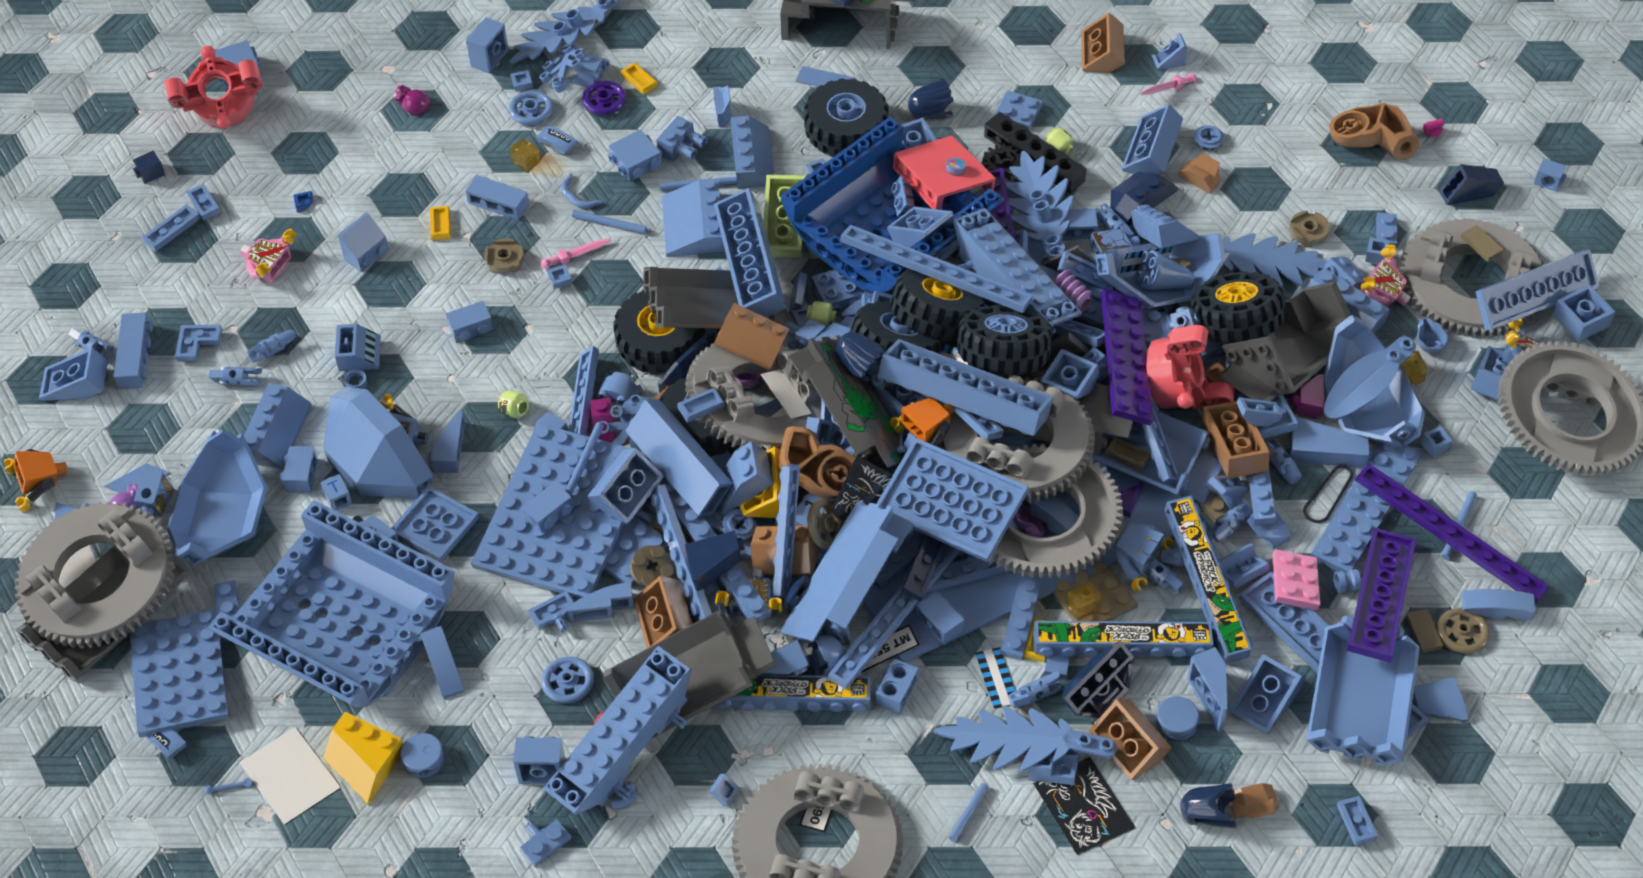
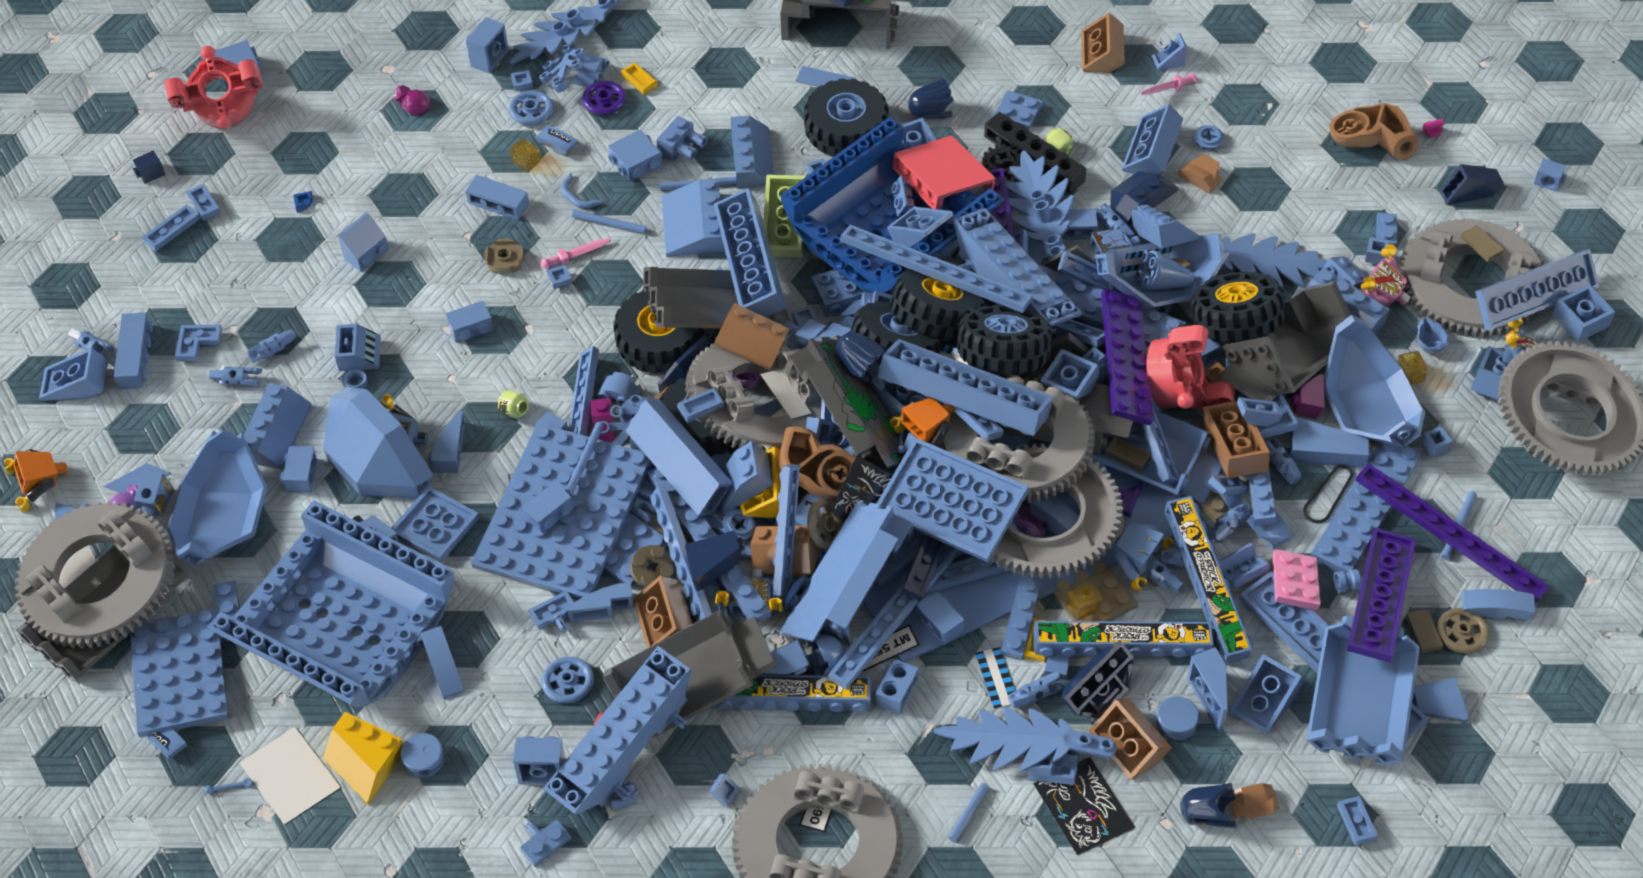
torso [240,229,297,283] -> none
medium blue brick [320,474,352,511] -> none
yellow tile [430,206,451,241] -> none
medium blue slope [587,448,664,524] -> none
medium blue slope [713,85,732,127] -> none
medium blue tile [788,272,807,315] -> none
yellowish green head [806,301,836,328] -> none
medium blue tile [946,158,966,175] -> none
lavender piece [1053,270,1094,313] -> none
medium blue brick [1170,306,1201,329] -> none
dark tan plate [1289,211,1329,247] -> none
medium blue plant [1324,336,1416,419] -> none

